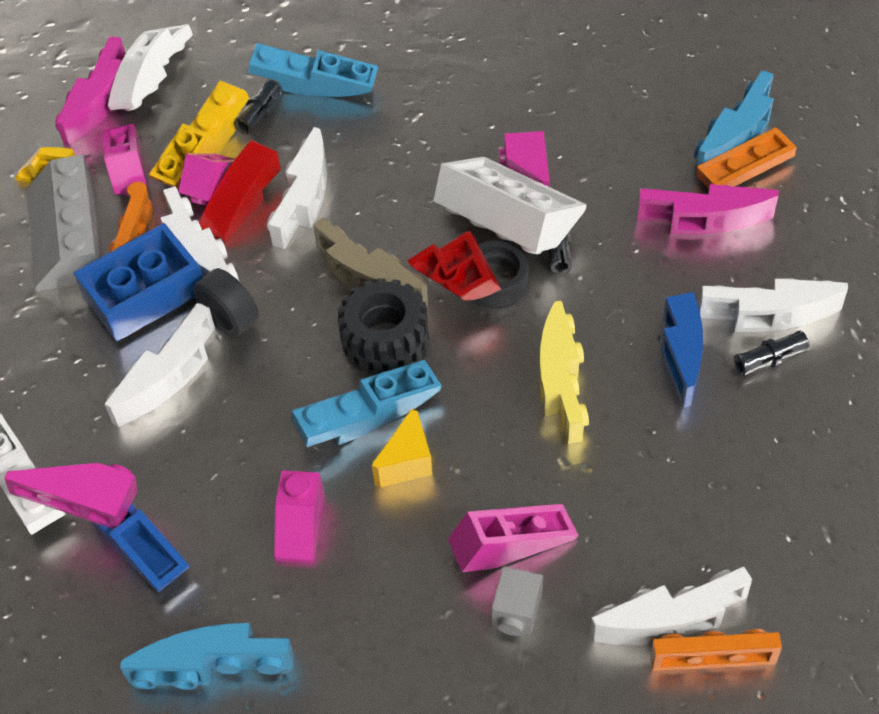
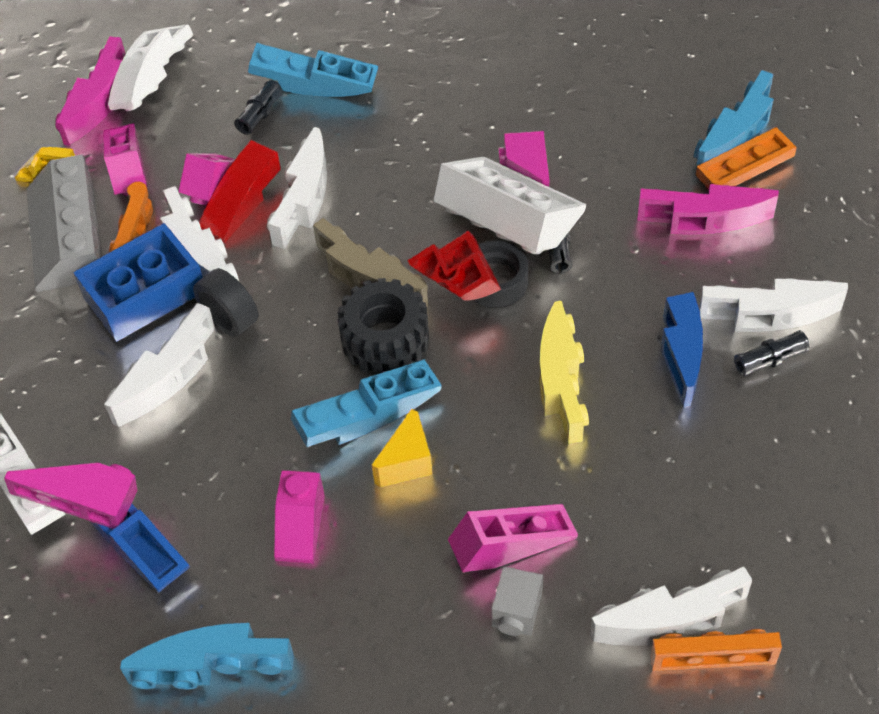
yellow slope [149,81,249,189] -> none

